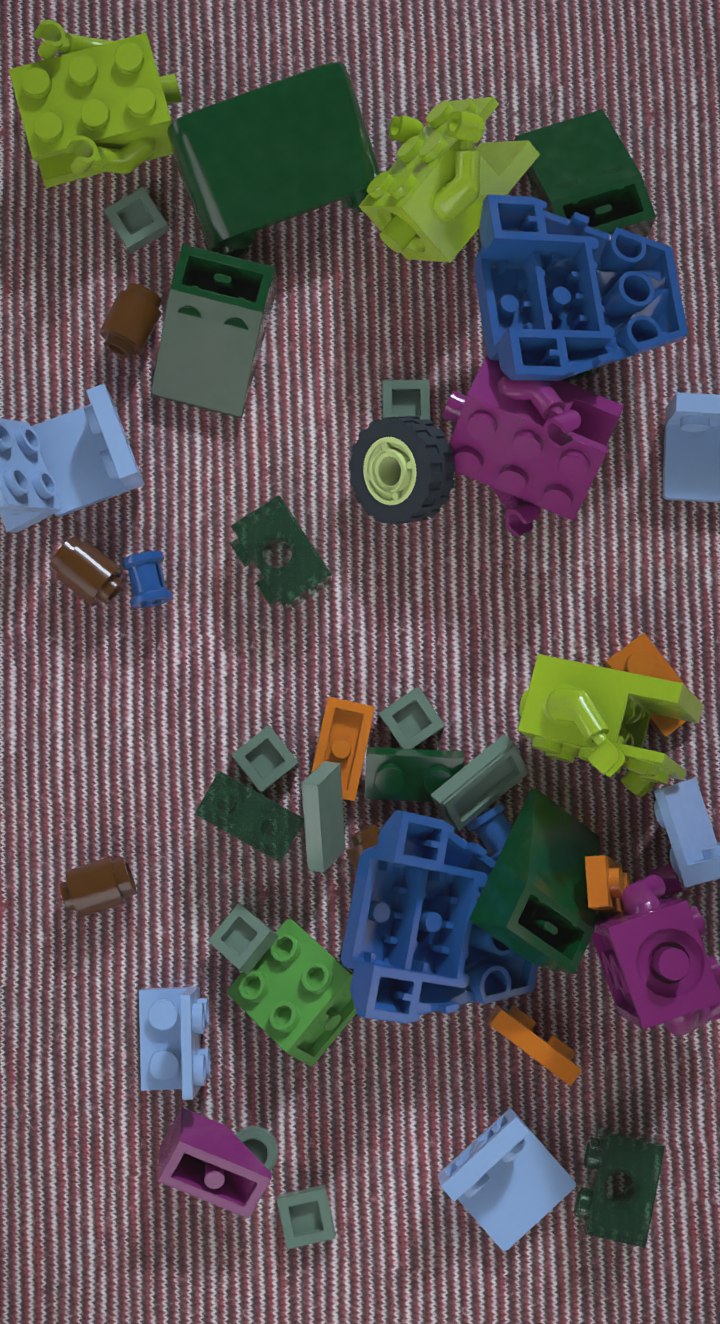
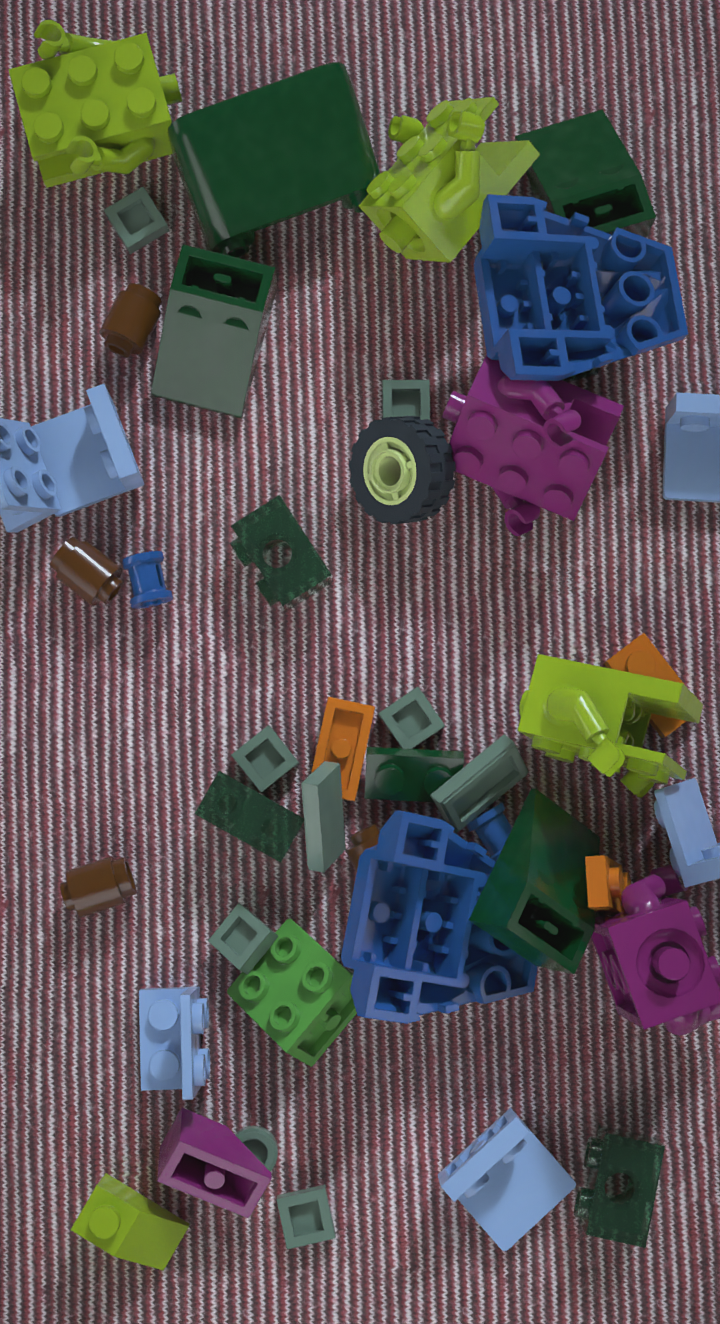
orange plate [486,1005,582,1086] -> none
none -> lime slope [71,1173,190,1271]

